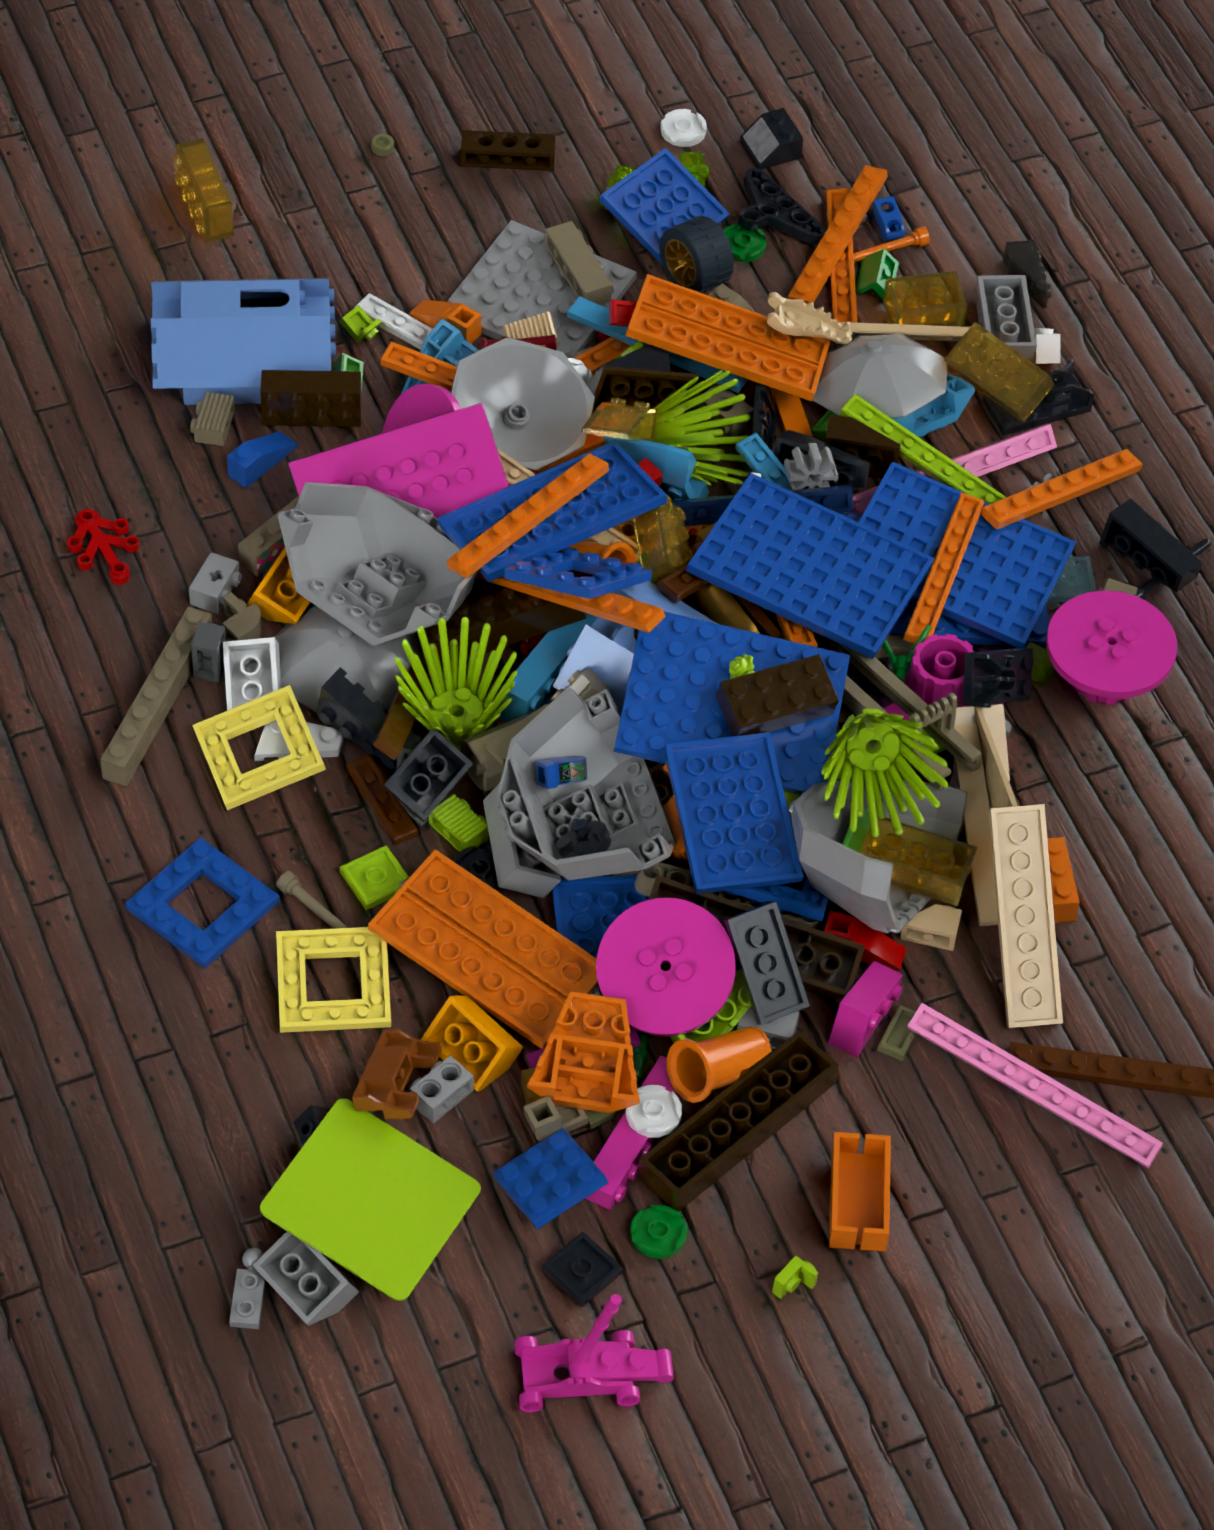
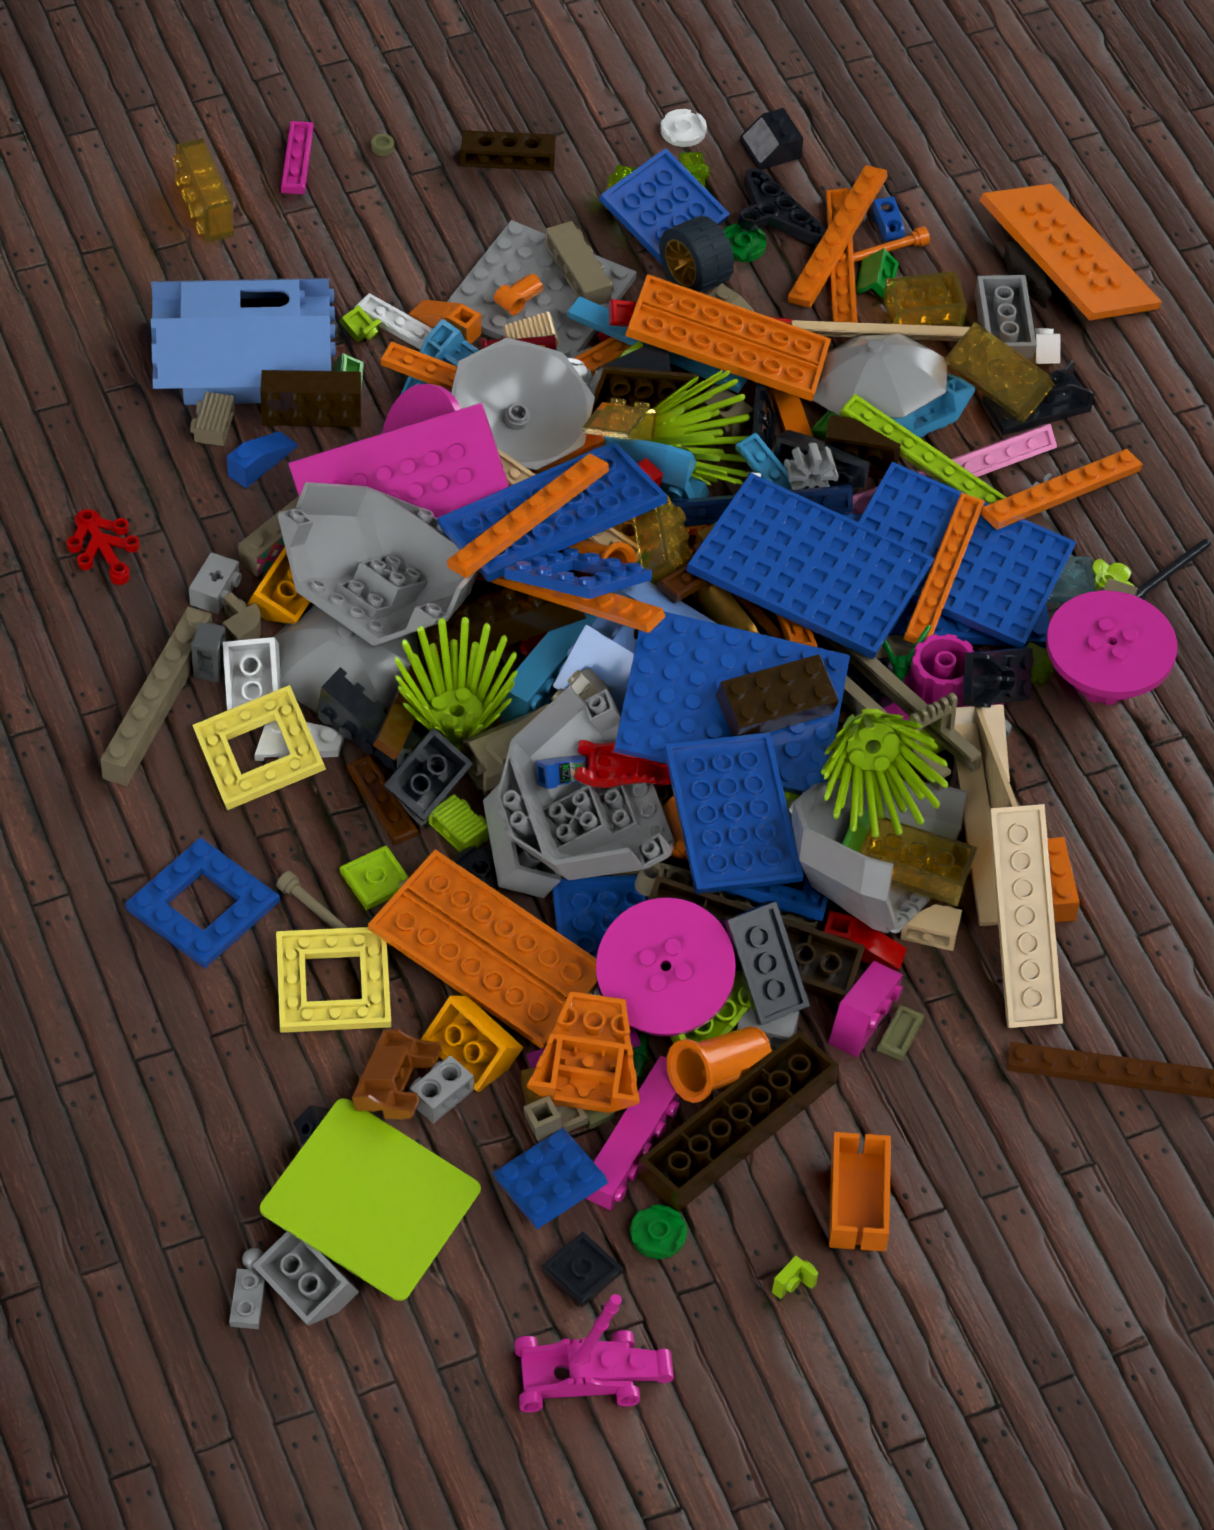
black plate [556,819,611,859] -> none
white tile [626,1085,682,1137] -> none
lime plant [729,654,755,679] -> none
tan animal [767,292,852,345] -> none
bright pink plate [908,1003,1163,1169] -> none
black wedge [1099,498,1203,592] -> none
none -> dark pink tile [281,121,314,194]
none -> orange piece [494,273,543,316]
none -> red animal [574,740,671,788]
none -> orange plate [979,184,1162,321]
none -> lime plate [1091,559,1134,591]

